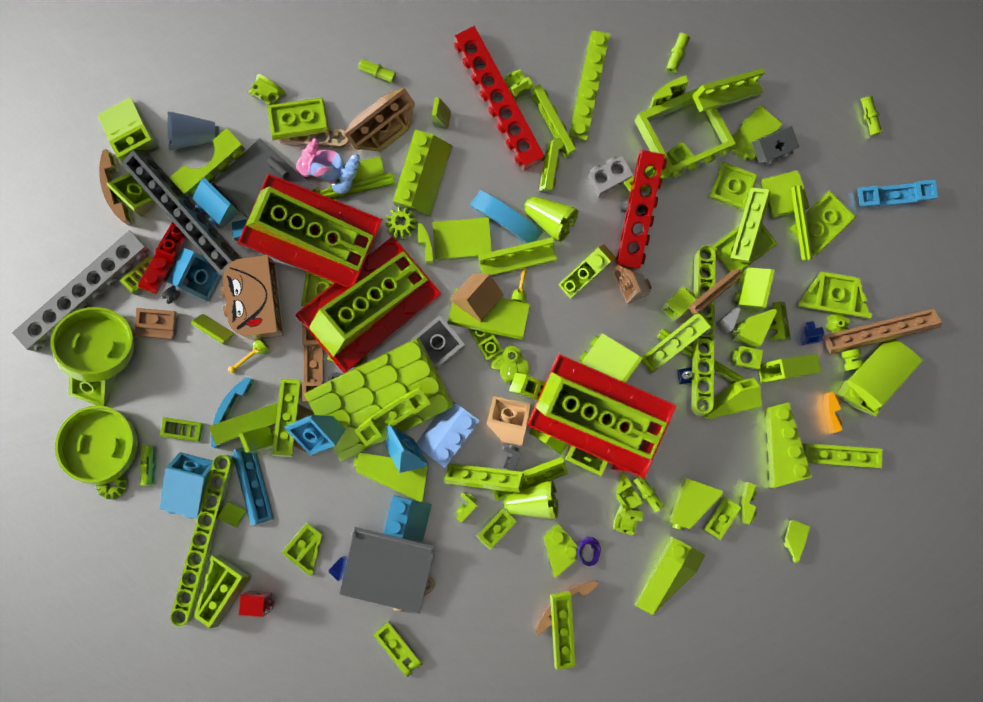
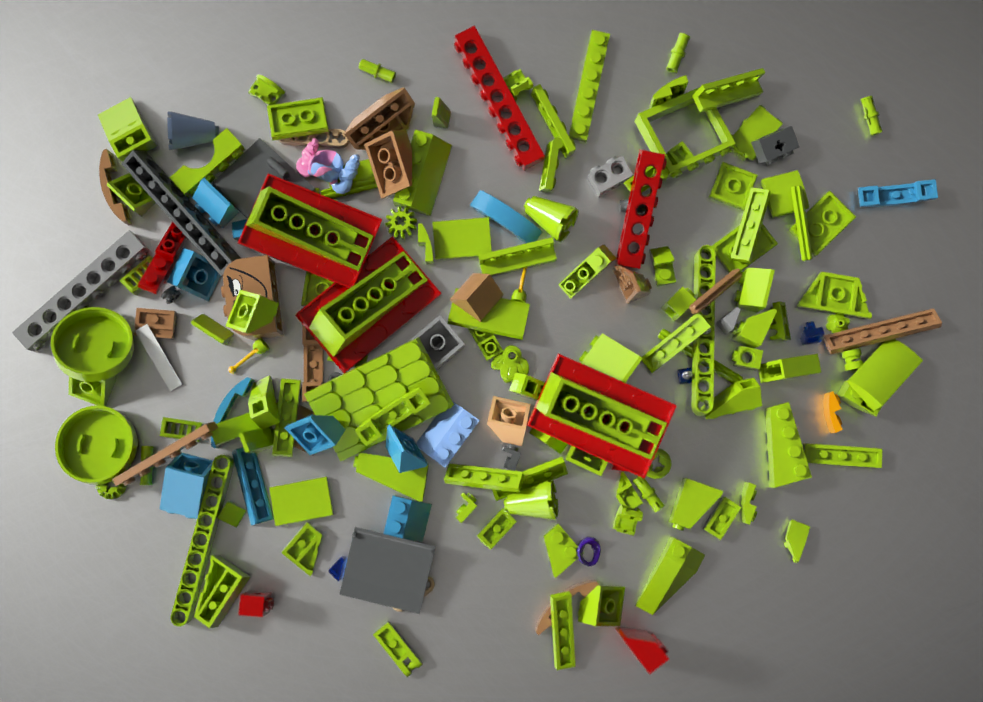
none -> medium nougat plate [112,421,218,486]
none -> white sticker [135,324,182,391]
none -> lime slope [225,290,279,334]
none -> lime slope [248,375,280,430]
none -> lime tile [269,477,334,526]
none -> medium nougat slope [364,130,412,199]
none -> lime slope [578,585,625,626]
none -> red slope [615,626,669,674]
none -> lime gear [647,448,671,479]
none -> lime slope [649,246,676,286]

